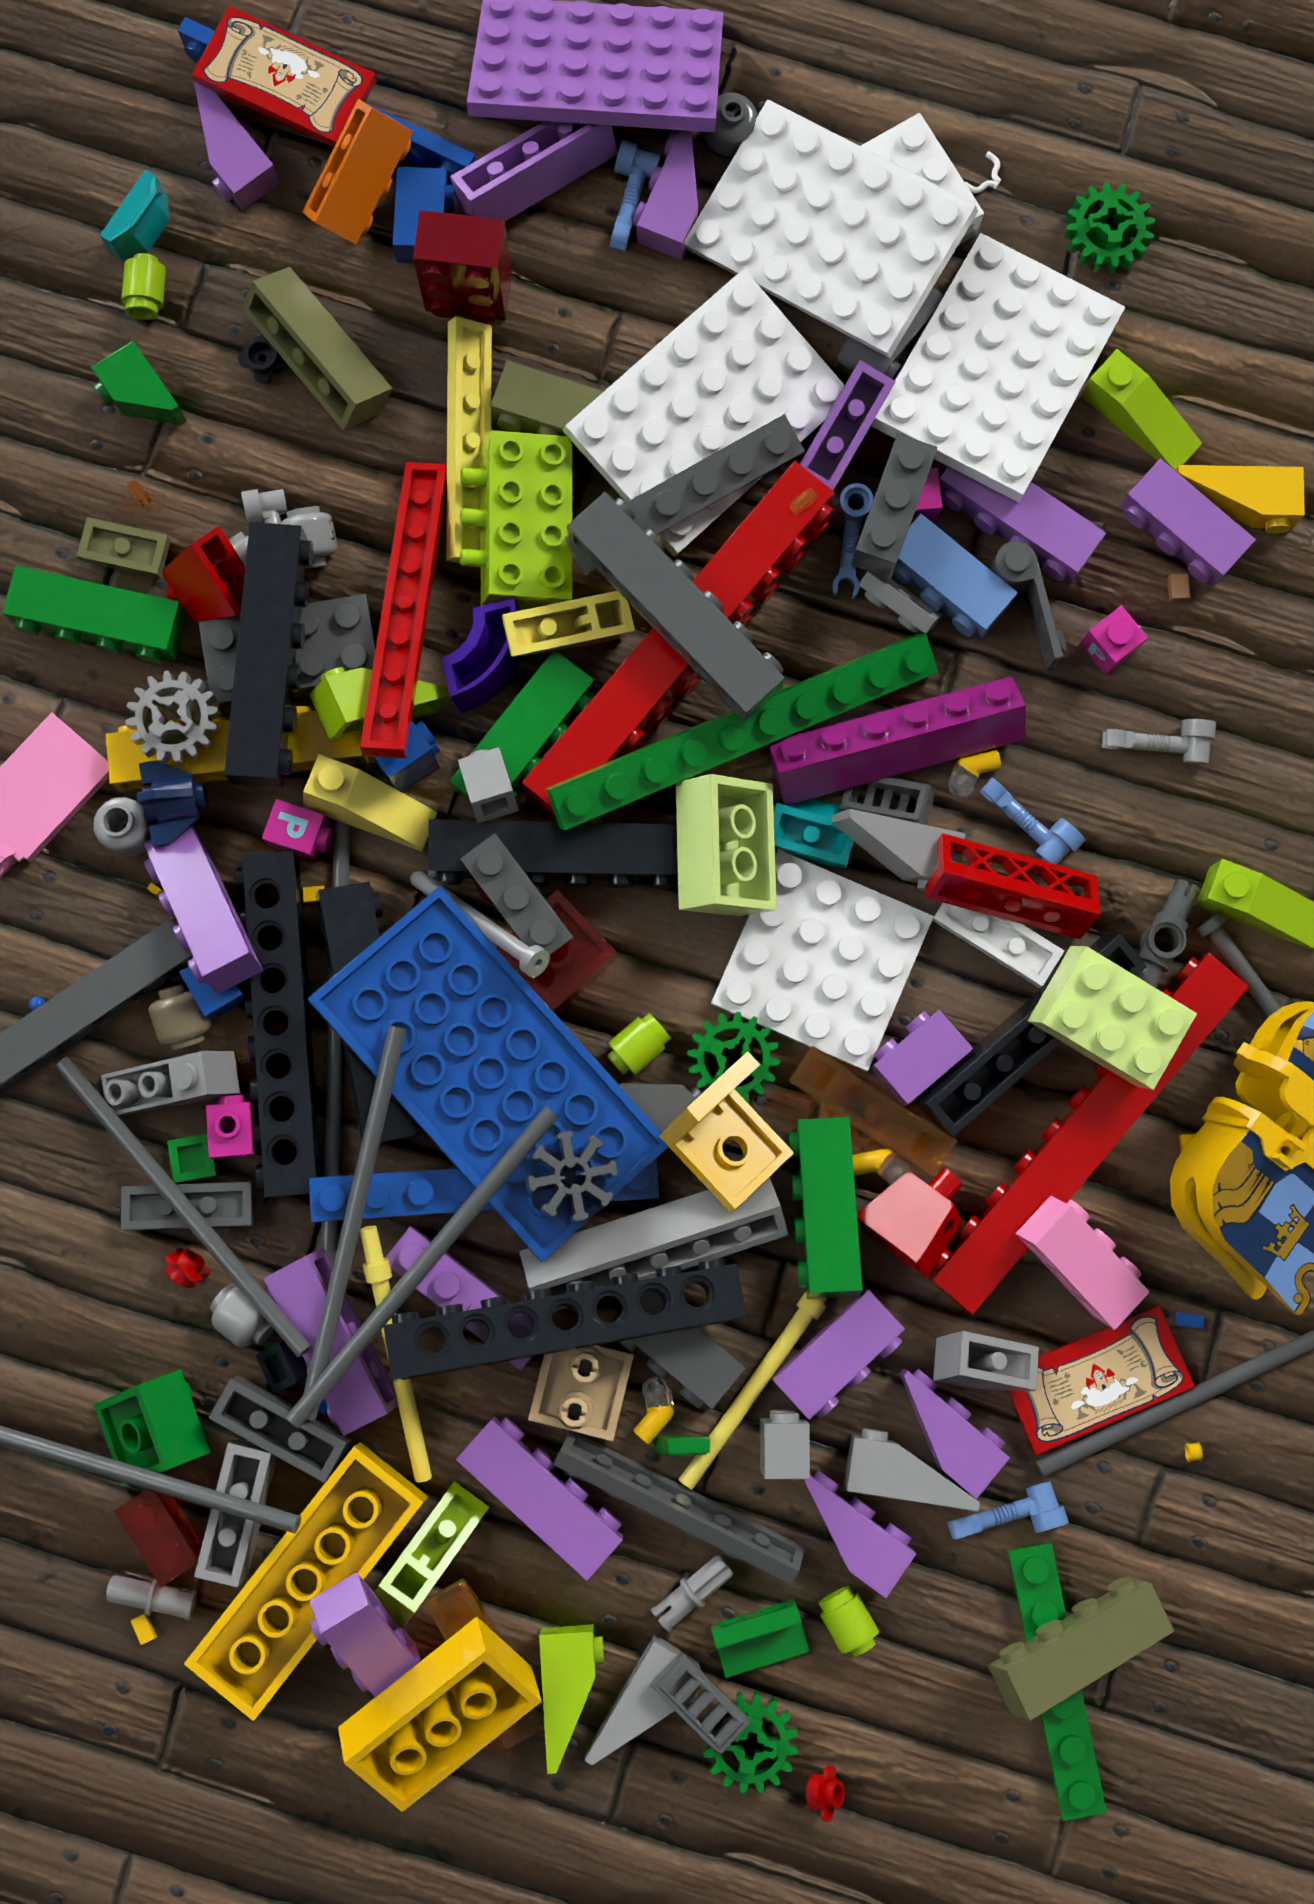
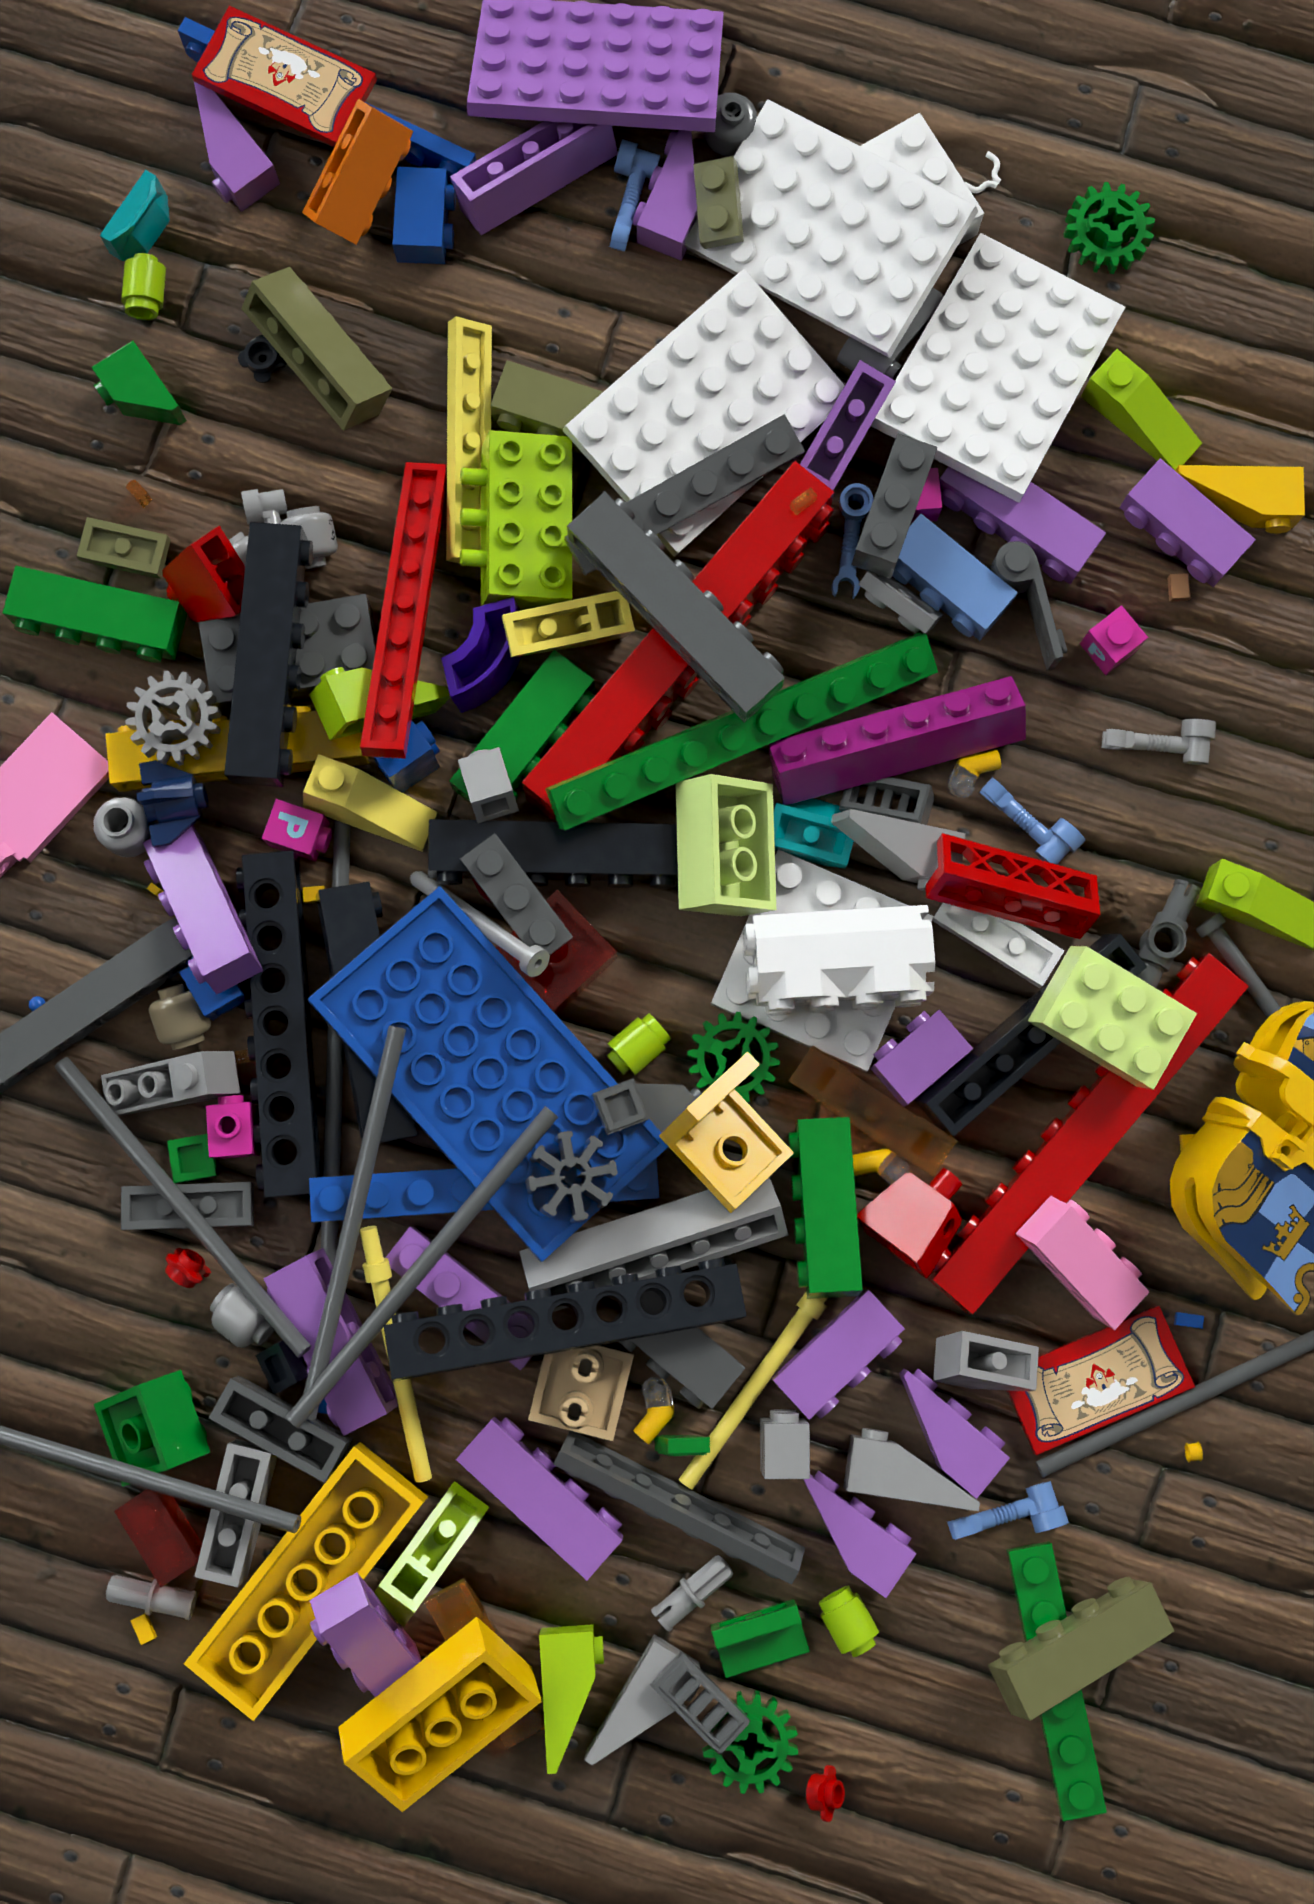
dark red brick [413,210,512,323] -> none
none -> dark grey tile [592,1078,649,1136]
none -> olive plate [693,156,744,249]
none -> white brick [743,905,935,1016]

